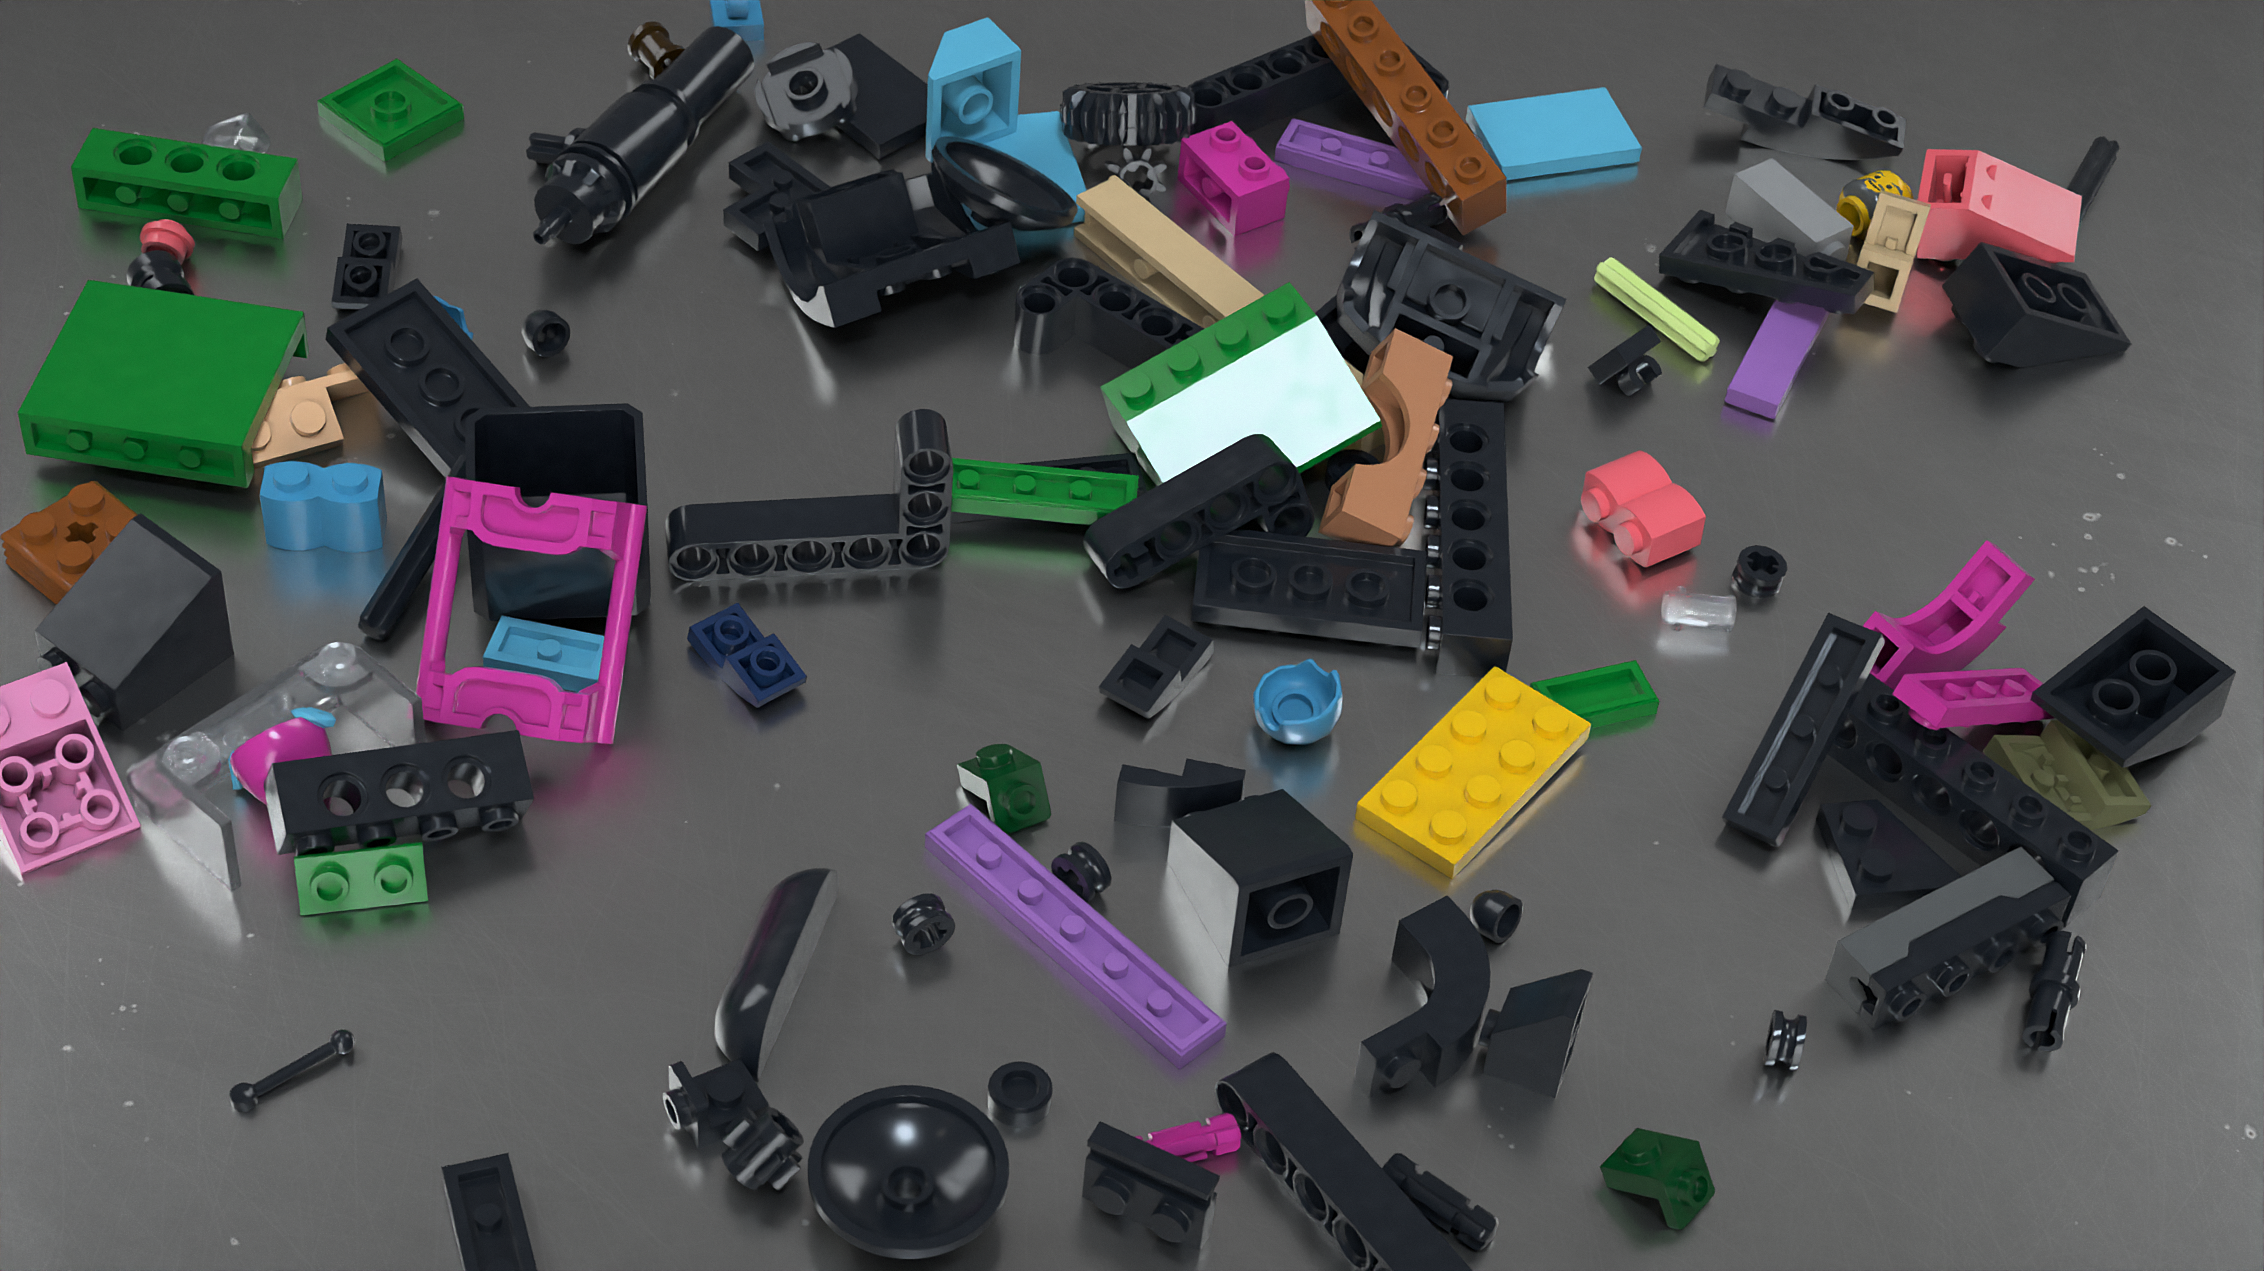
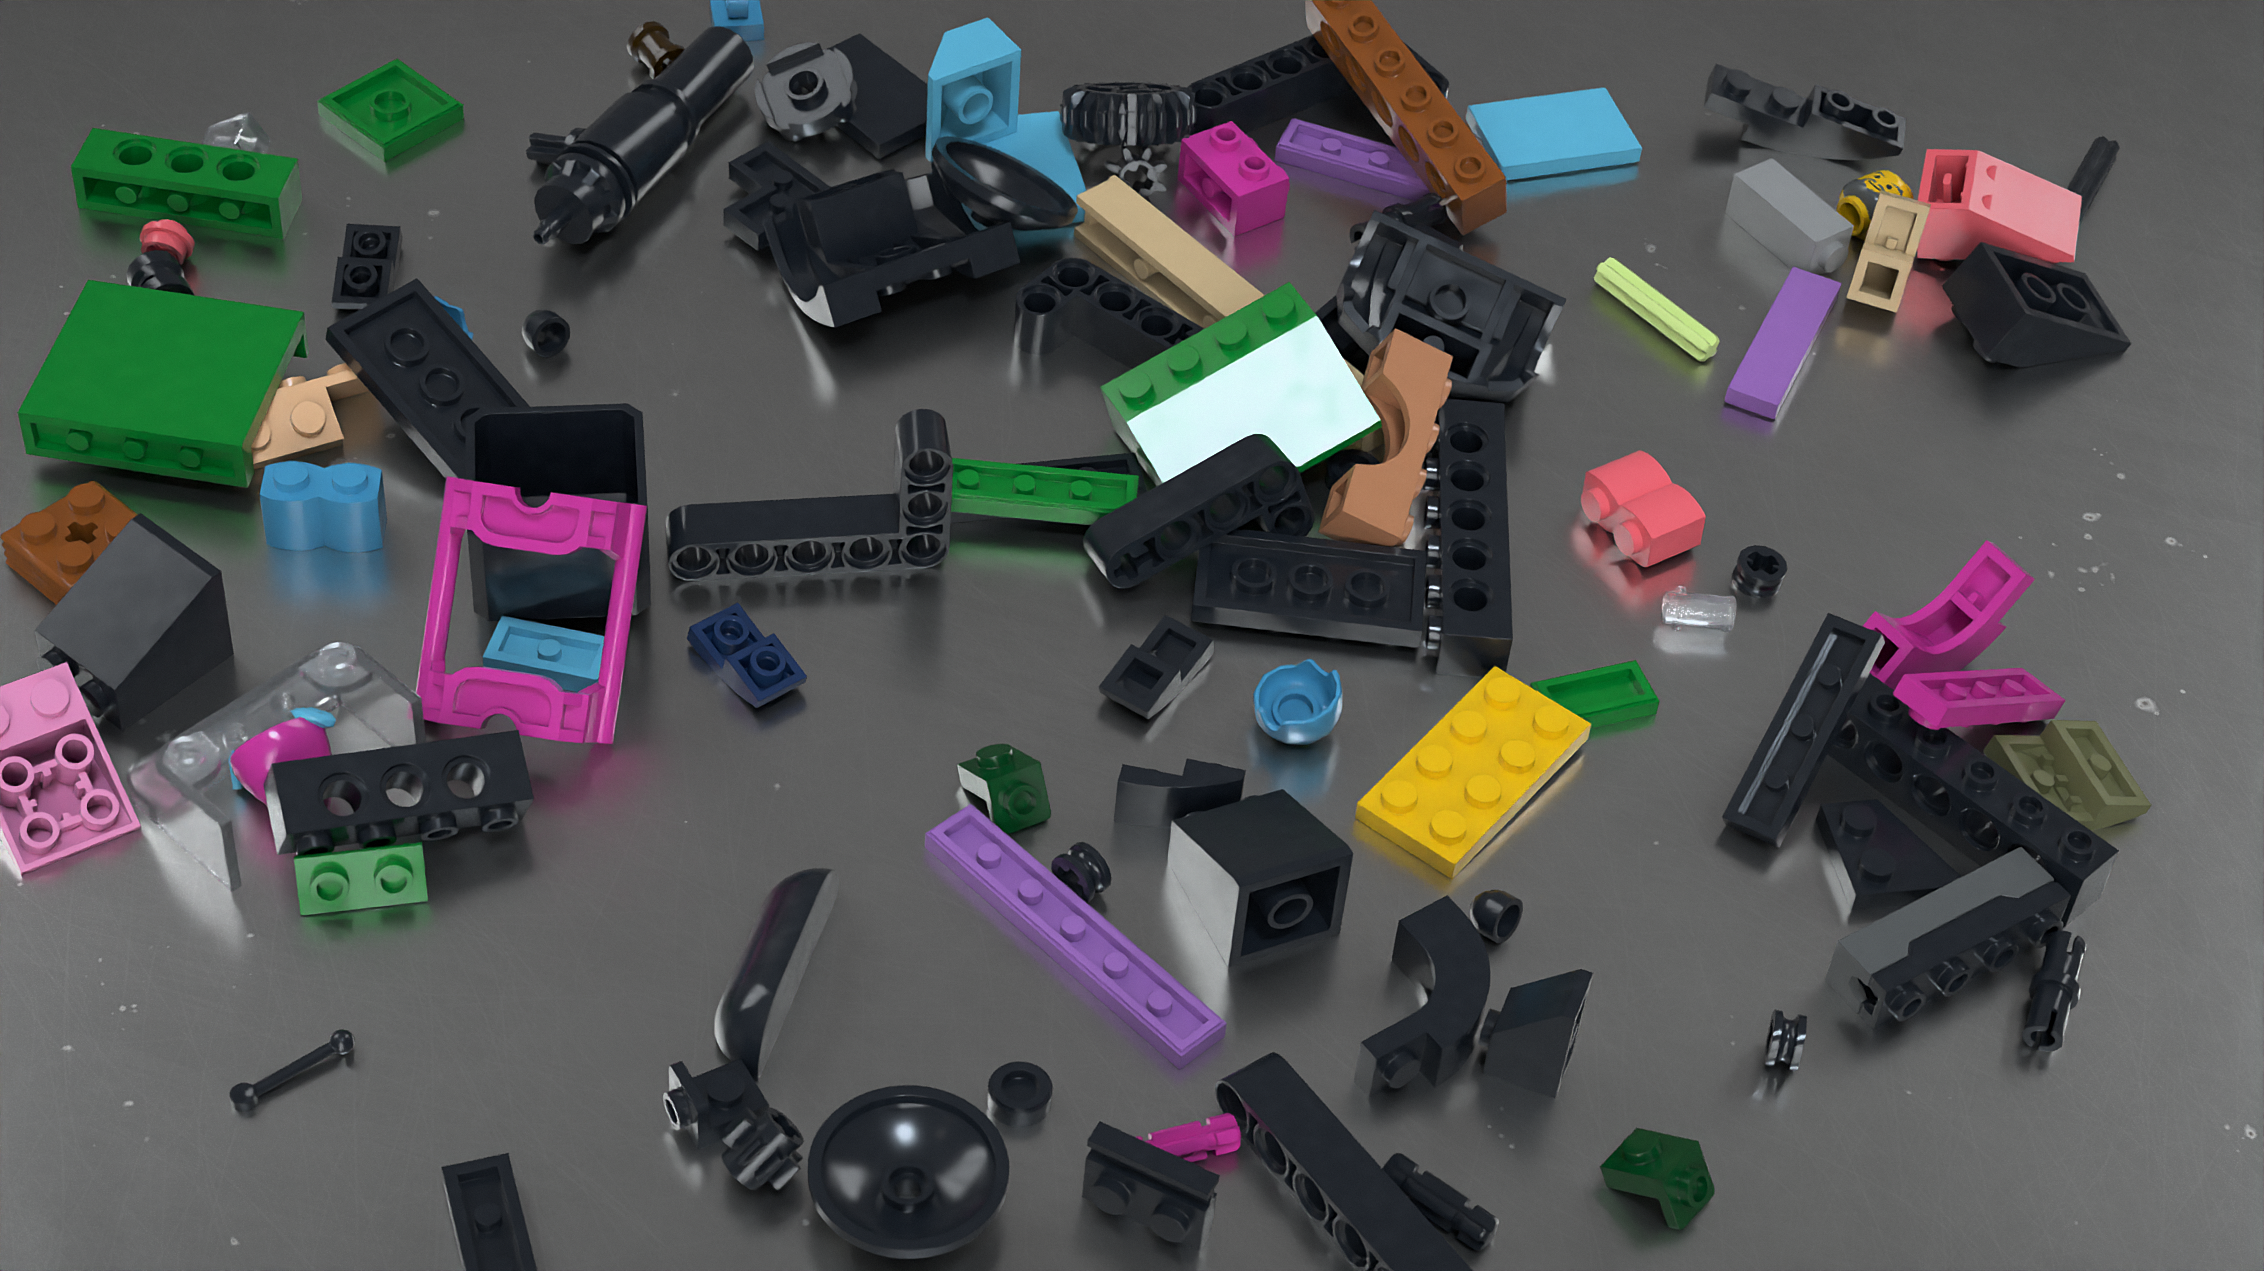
black axle [358,454,466,640] -> none
black bush [891,893,955,955] -> none
black tile [1587,324,1662,396] -> none
black wing [1659,209,1875,314] -> none
black slope [2030,606,2236,768] -> none

